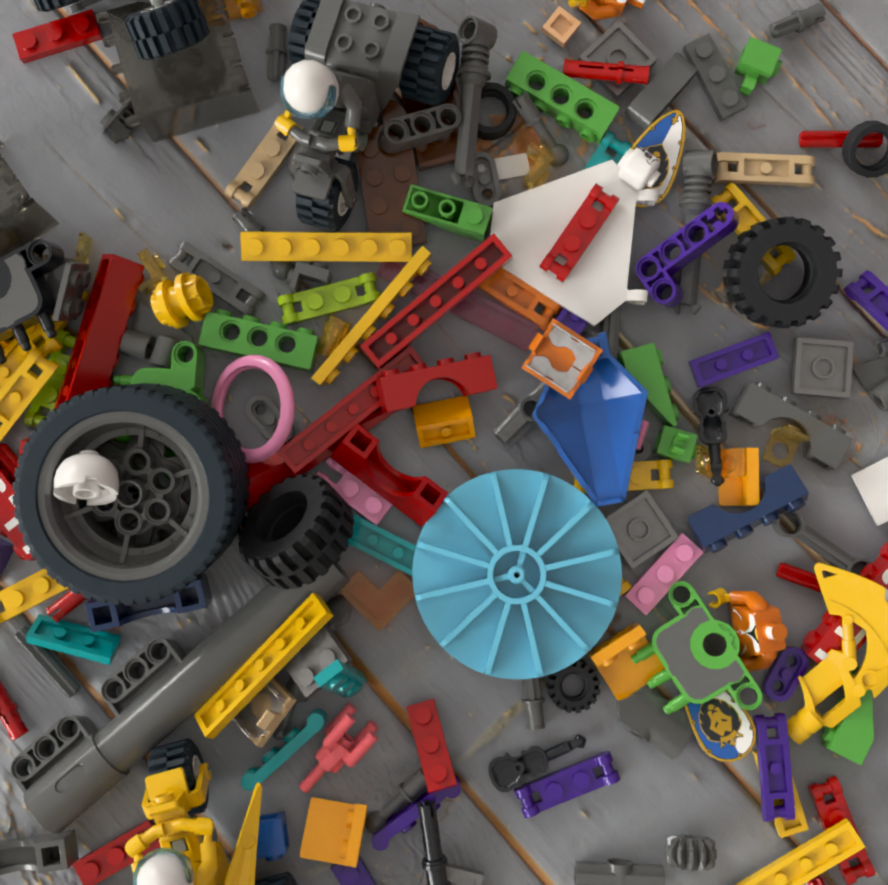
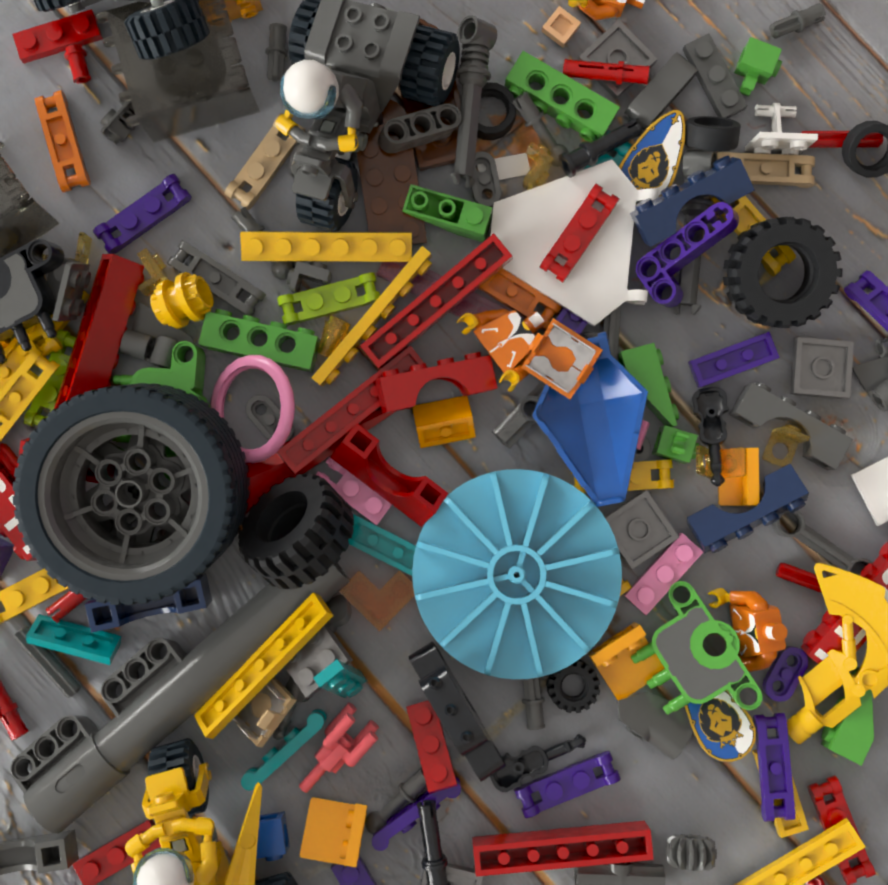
white cylinder [53,450,119,506] -> none
white head [617,147,661,190] -> none
none -> orange plate [34,90,91,193]
none -> red pin [64,44,91,84]
none -> dark purple plate [93,174,192,254]
none -> black piece [408,641,506,782]
none -> orange torso [457,309,546,392]
none -> red brick [472,820,654,877]
none -> black pin [559,119,642,178]
none -> dark blue arch [630,156,755,247]
none -> black tyre [684,116,741,151]
none -> white plate [745,103,818,155]

